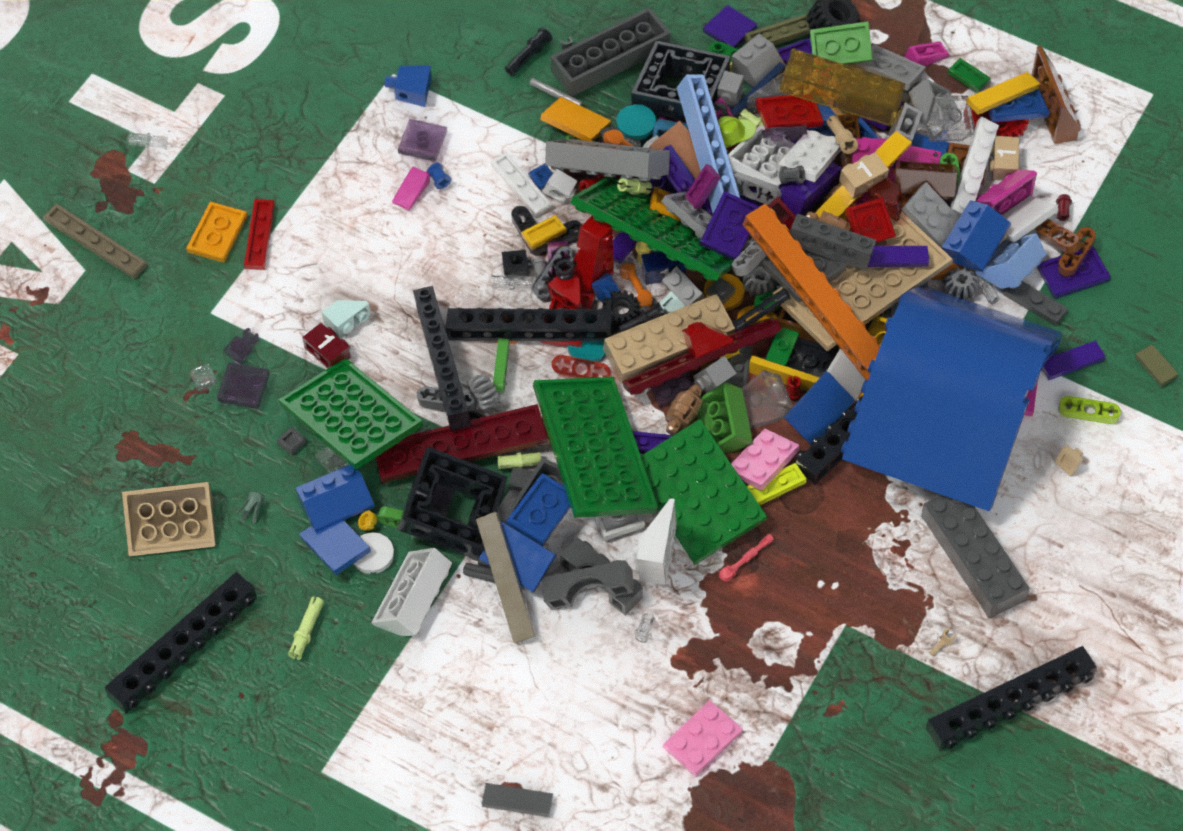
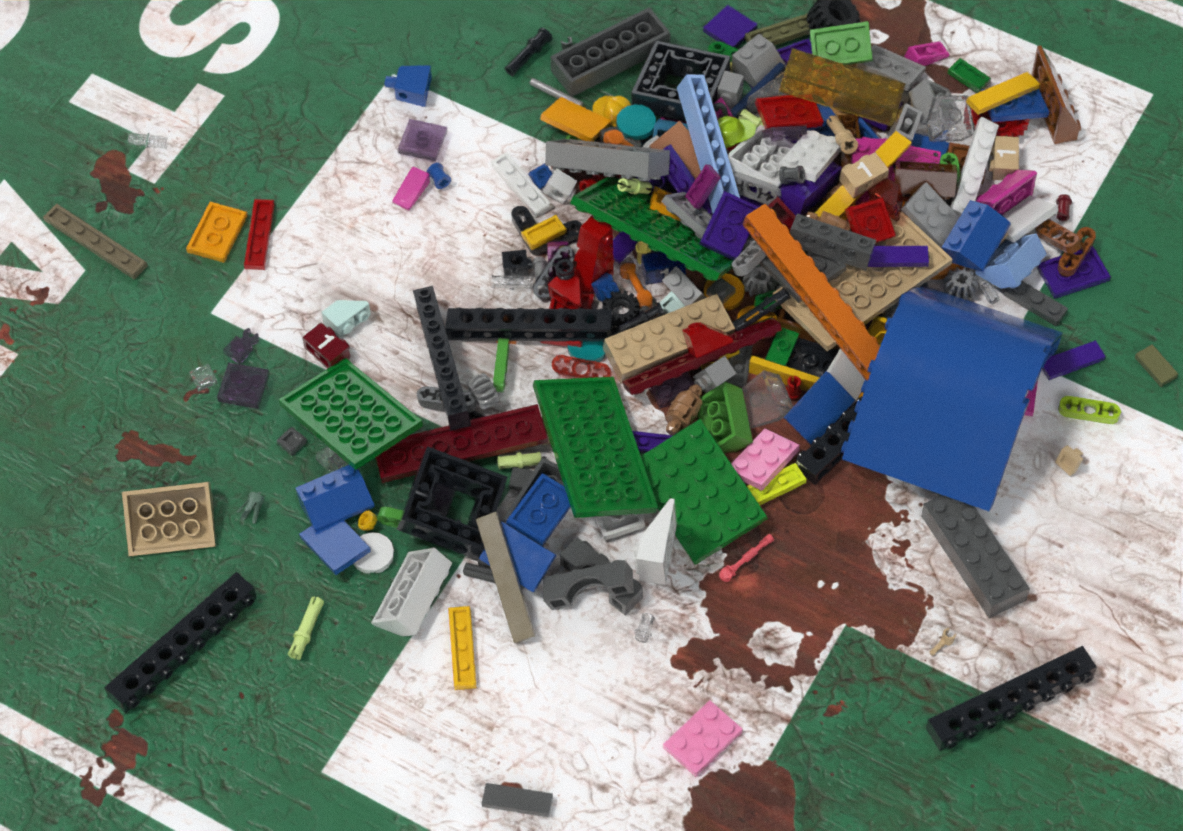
none -> yellow tile [448,606,477,690]
none -> yellow piece [593,96,631,128]

